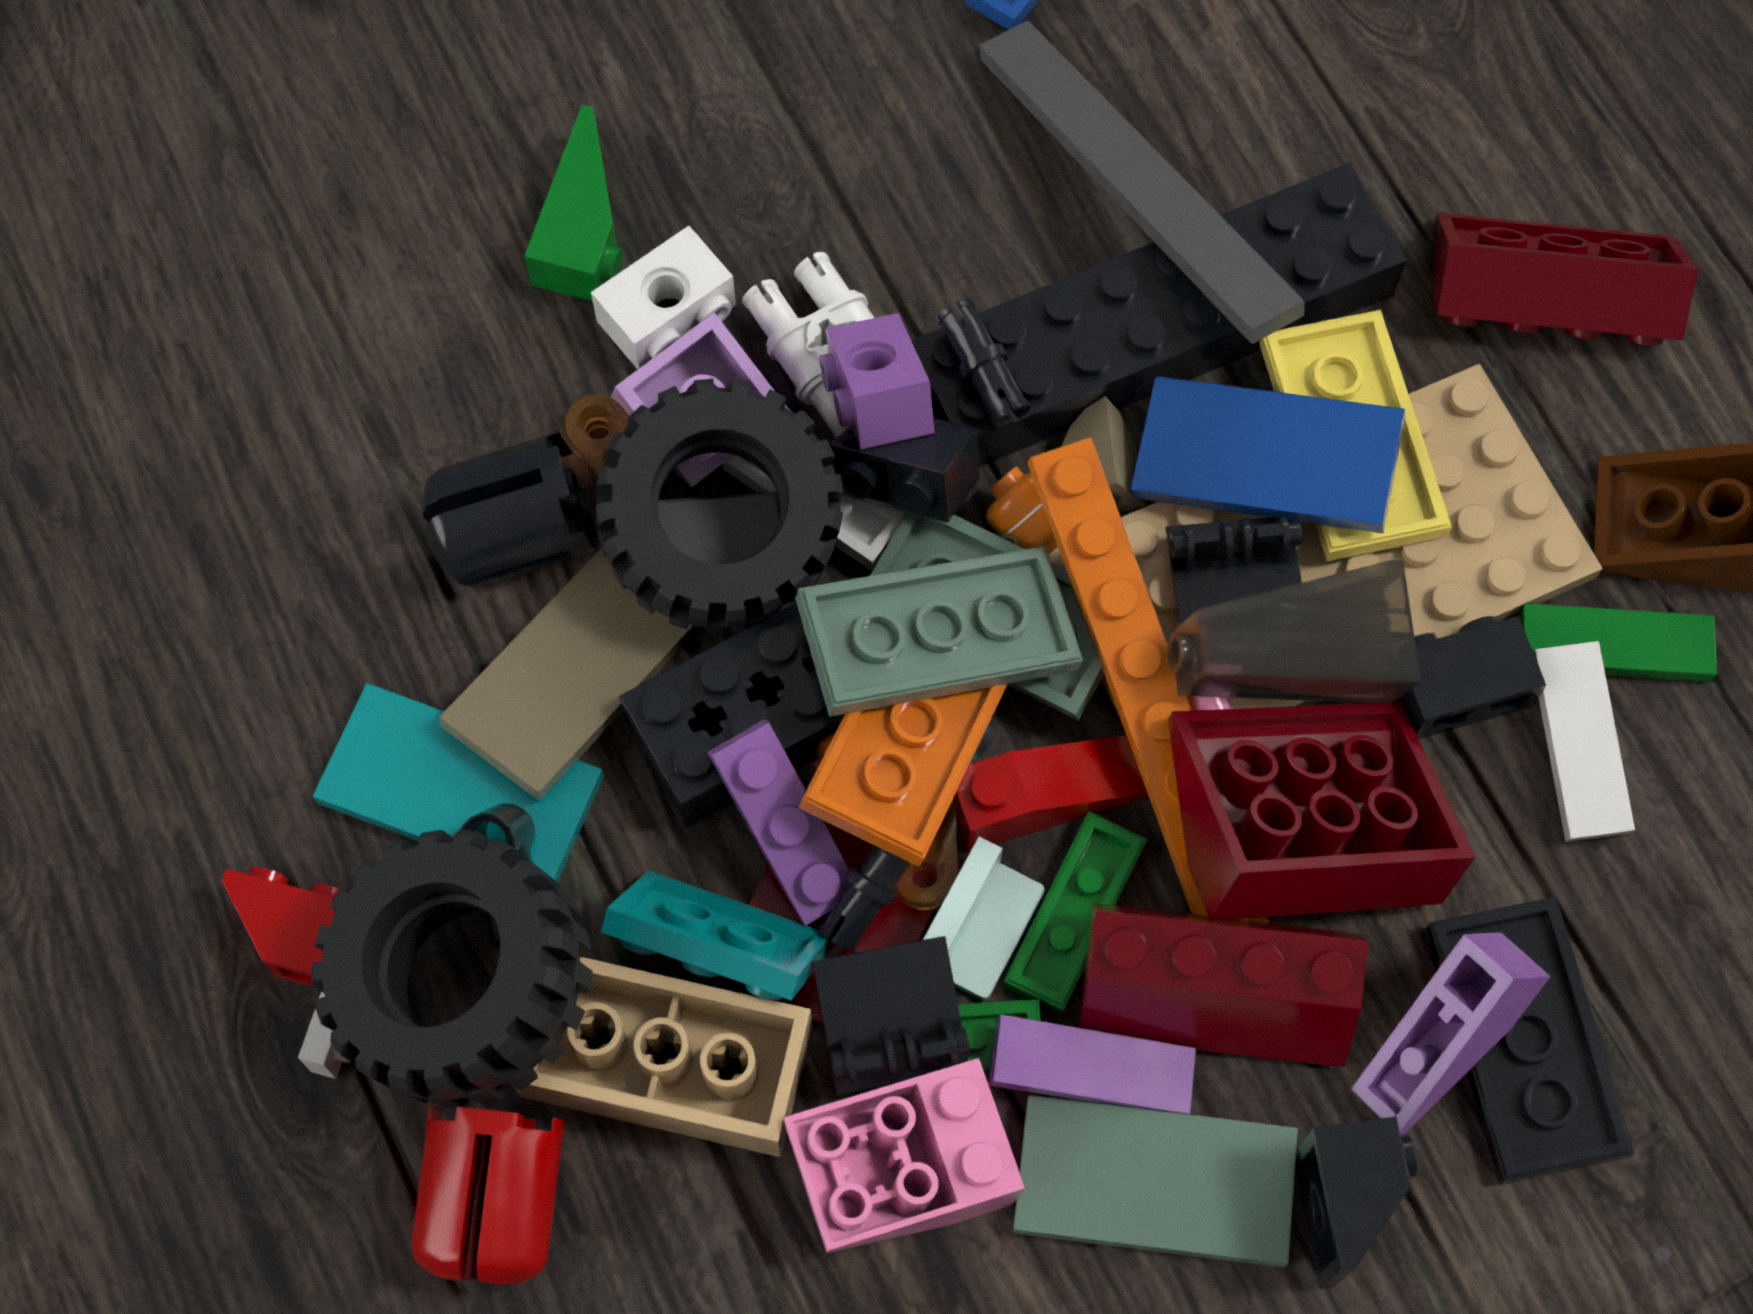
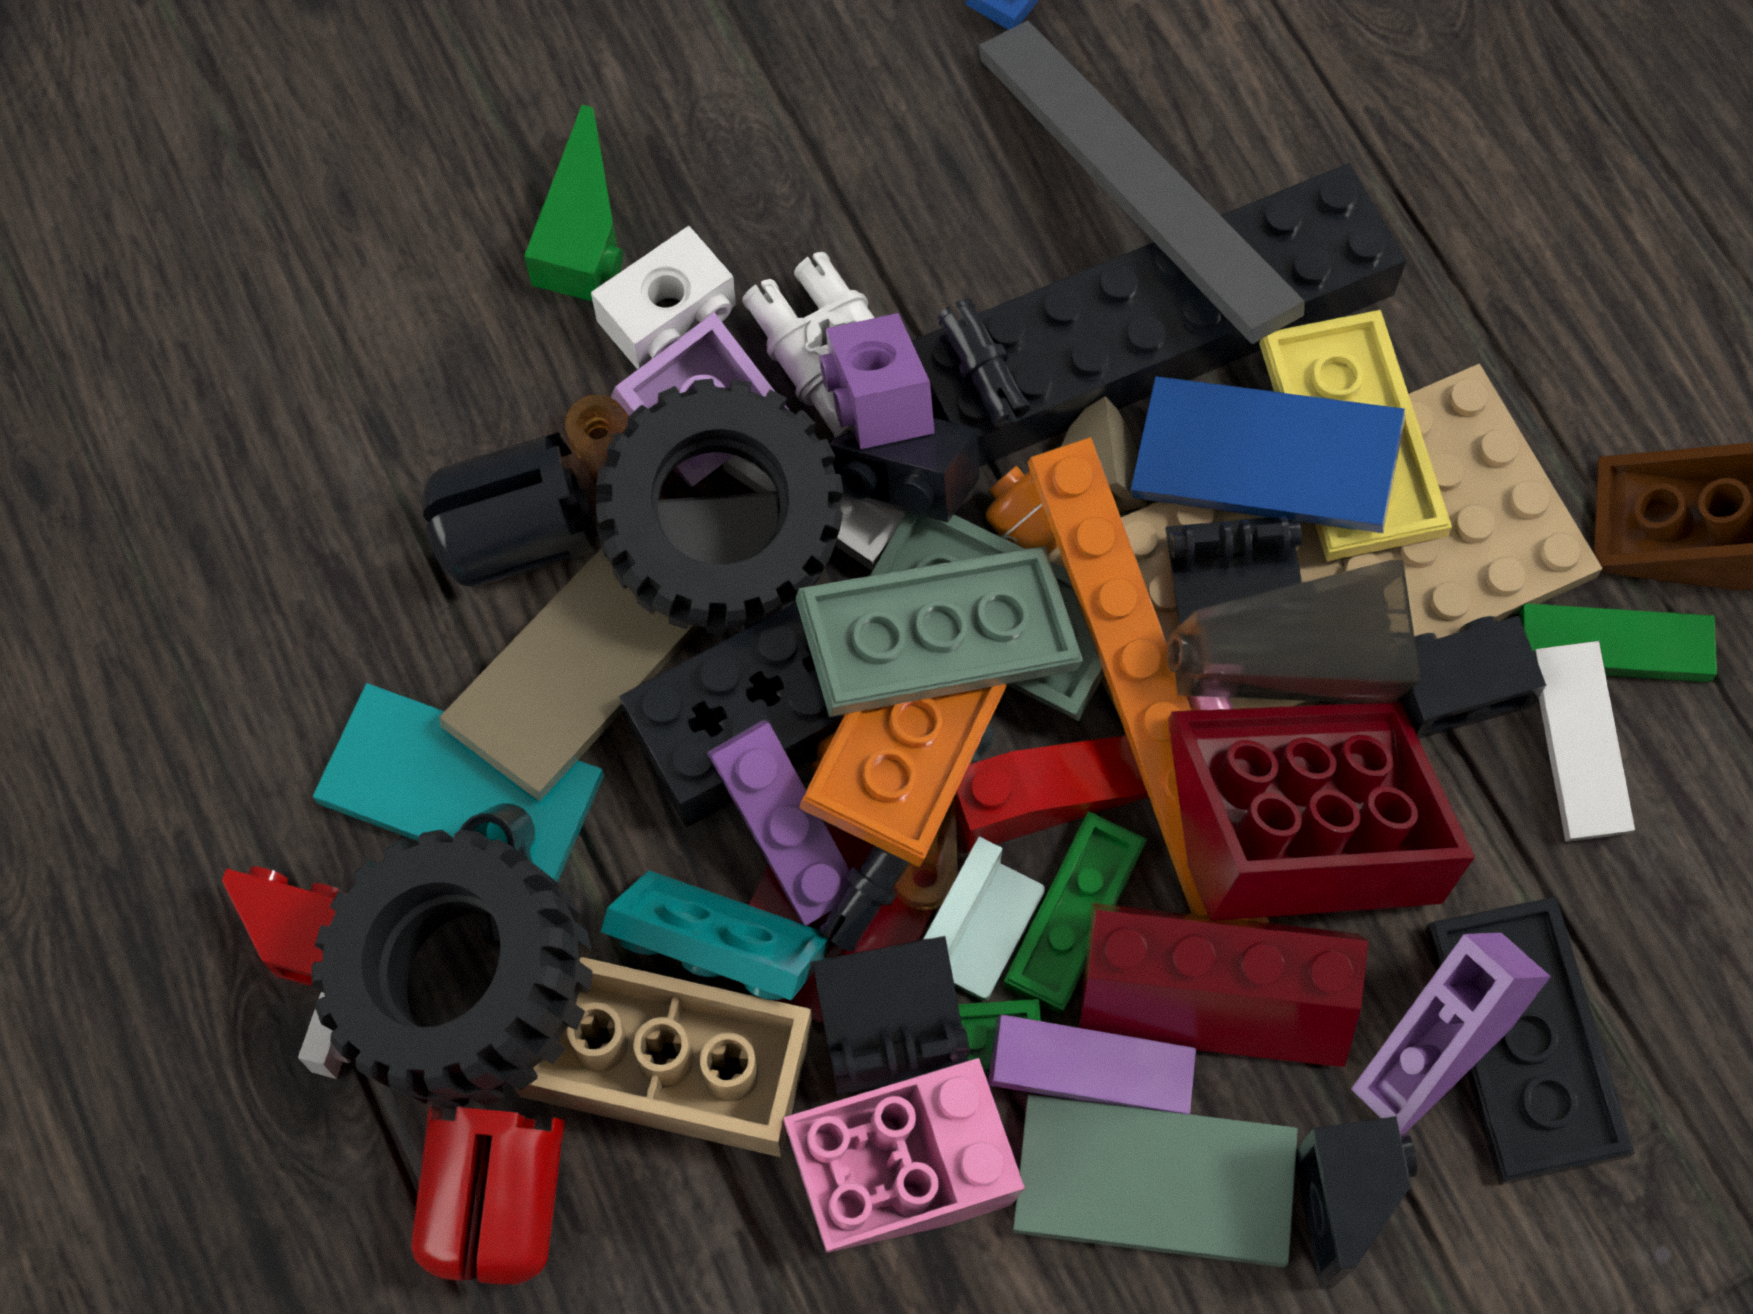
dark red slope [1431,212,1698,346] -> none

